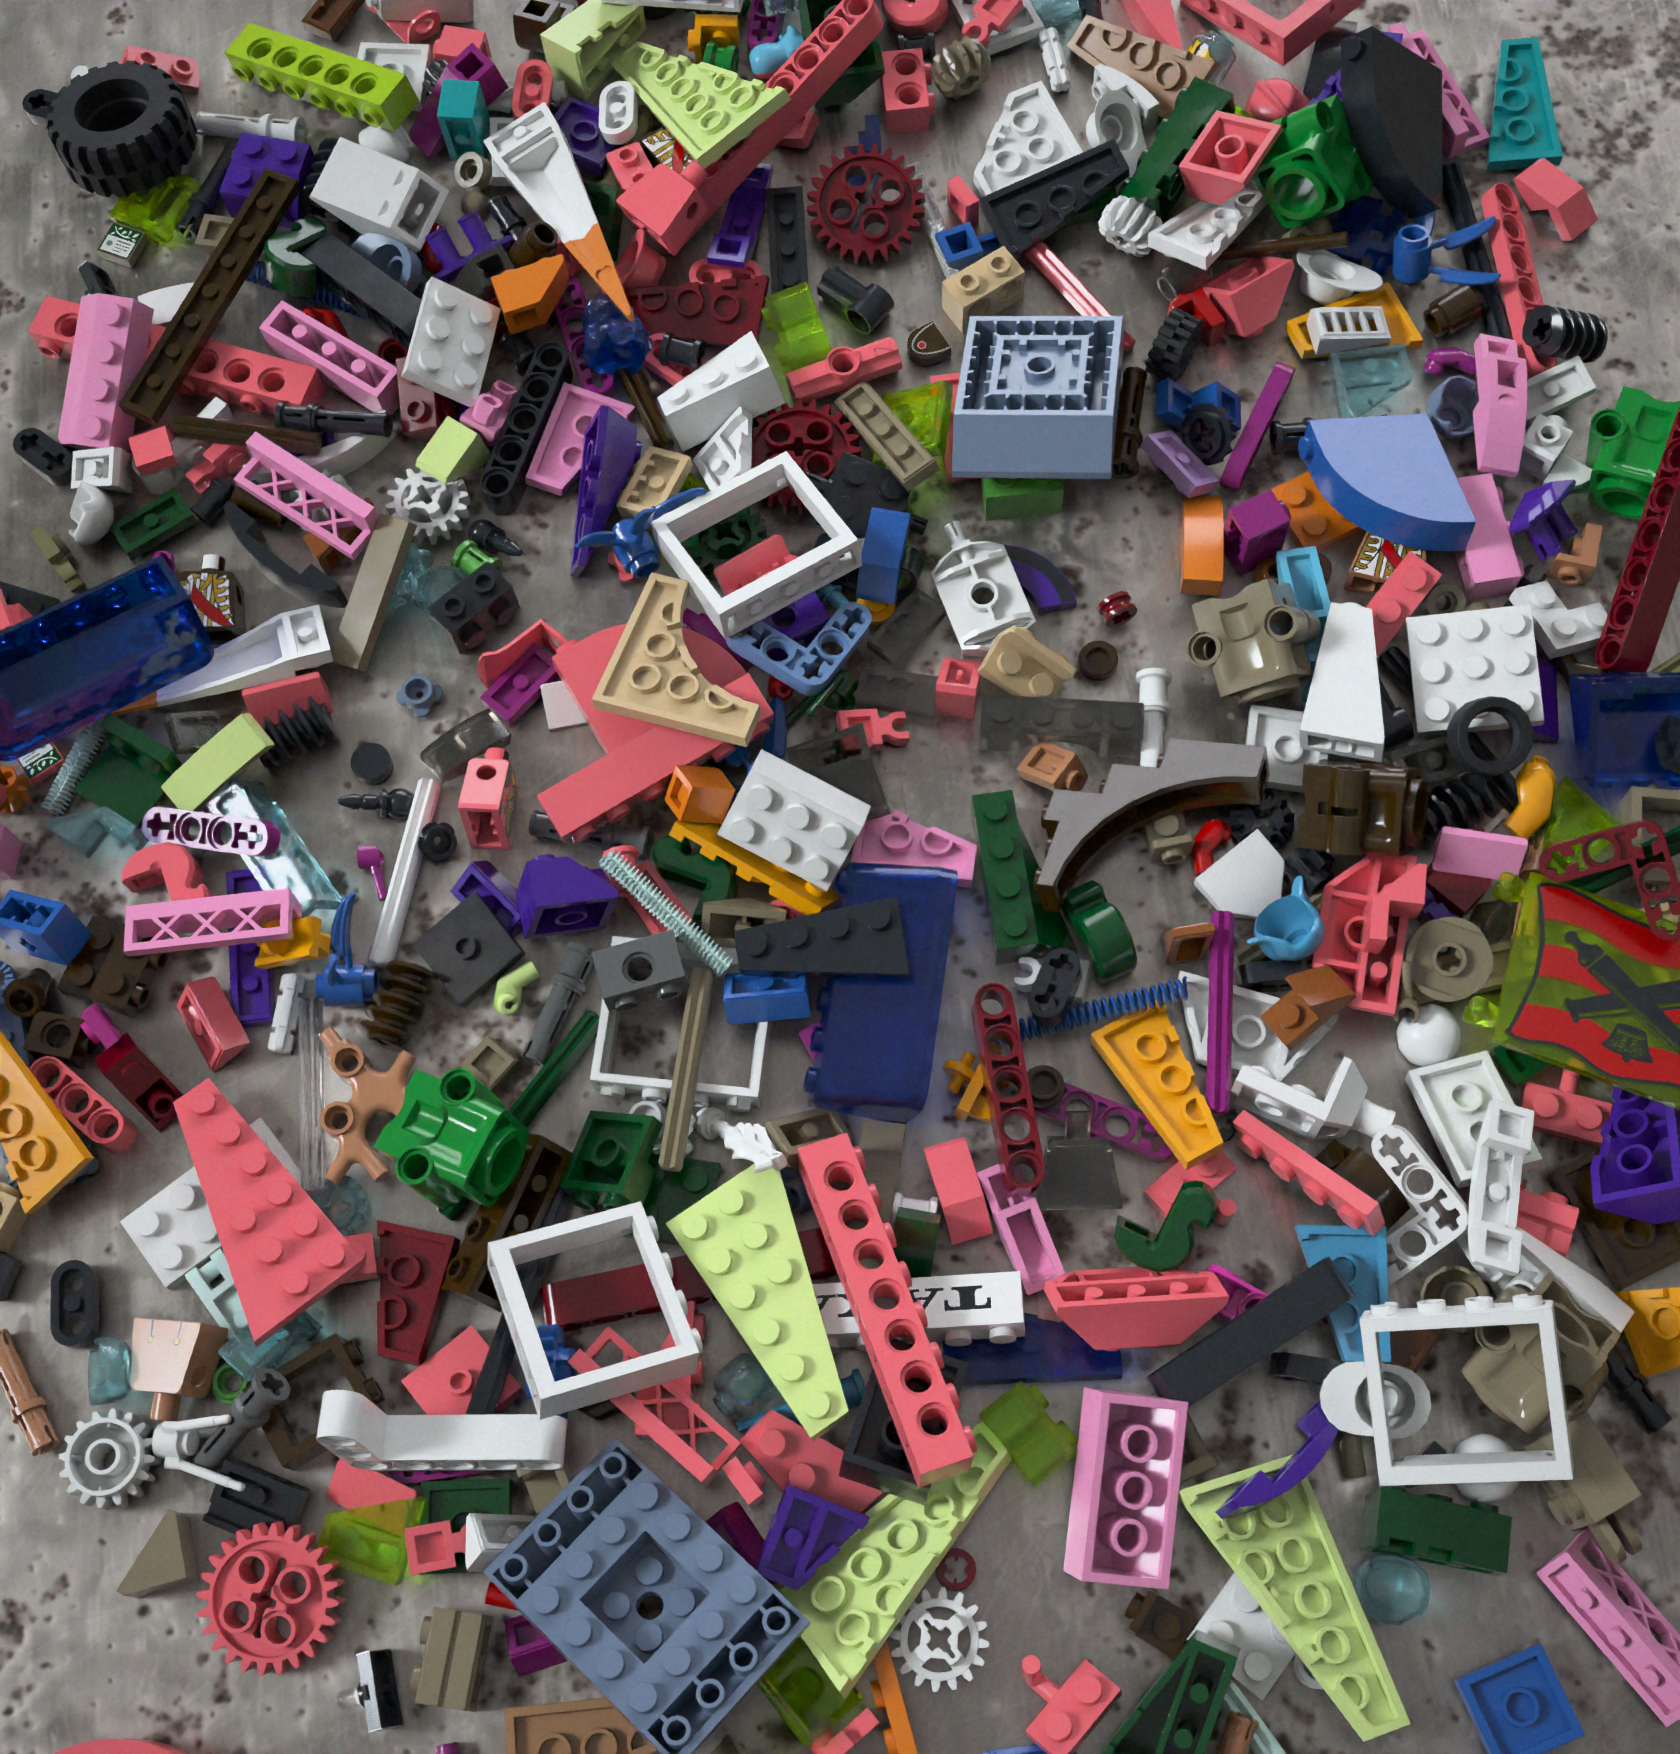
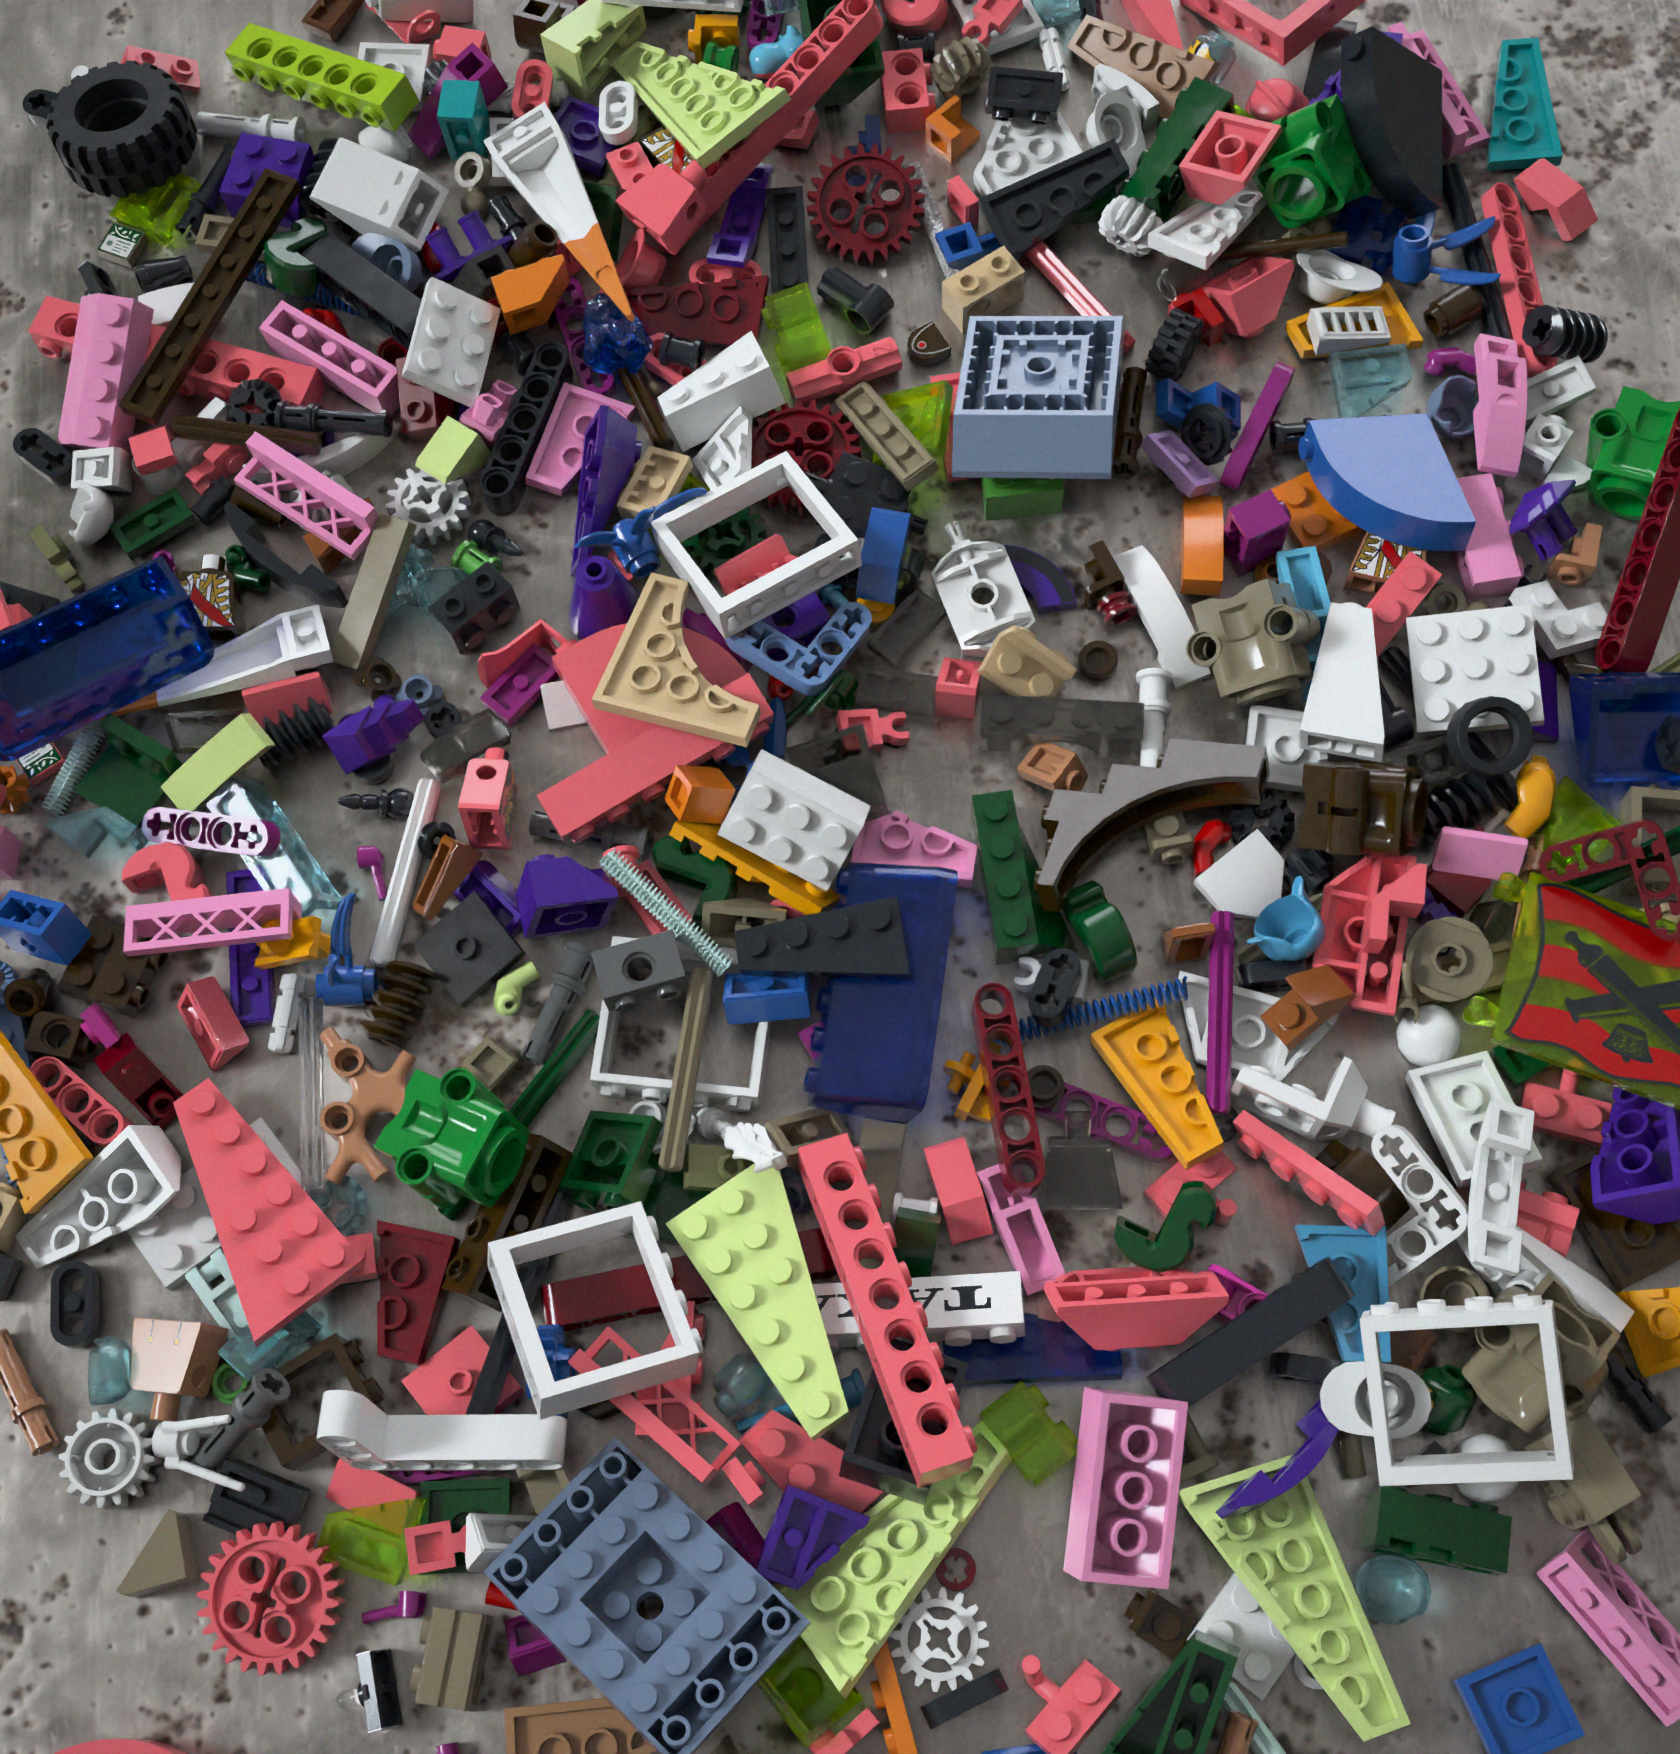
none -> white wedge [15,1125,182,1269]
none -> black cone [133,255,193,294]
none -> black gear [224,379,282,427]
none -> dark green arm [225,545,271,592]
none -> dark purple connector [322,695,425,775]
none -> dark brown plate [354,657,401,702]
none -> magenta hand [361,1591,426,1624]
none -> dark orange slope [412,834,483,920]
none -> black bush [425,702,464,742]
none -> dark purple cone [569,556,640,641]
none -> olive plate [683,1144,754,1191]
none -> black beam [920,1668,1009,1730]
none -> orange panel [926,95,980,163]
none -> black bracket [985,66,1063,125]
none -> dark brown bracket [1084,540,1125,610]
none -> white slope [1113,545,1211,691]
none -> dark green head [1420,1365,1477,1435]

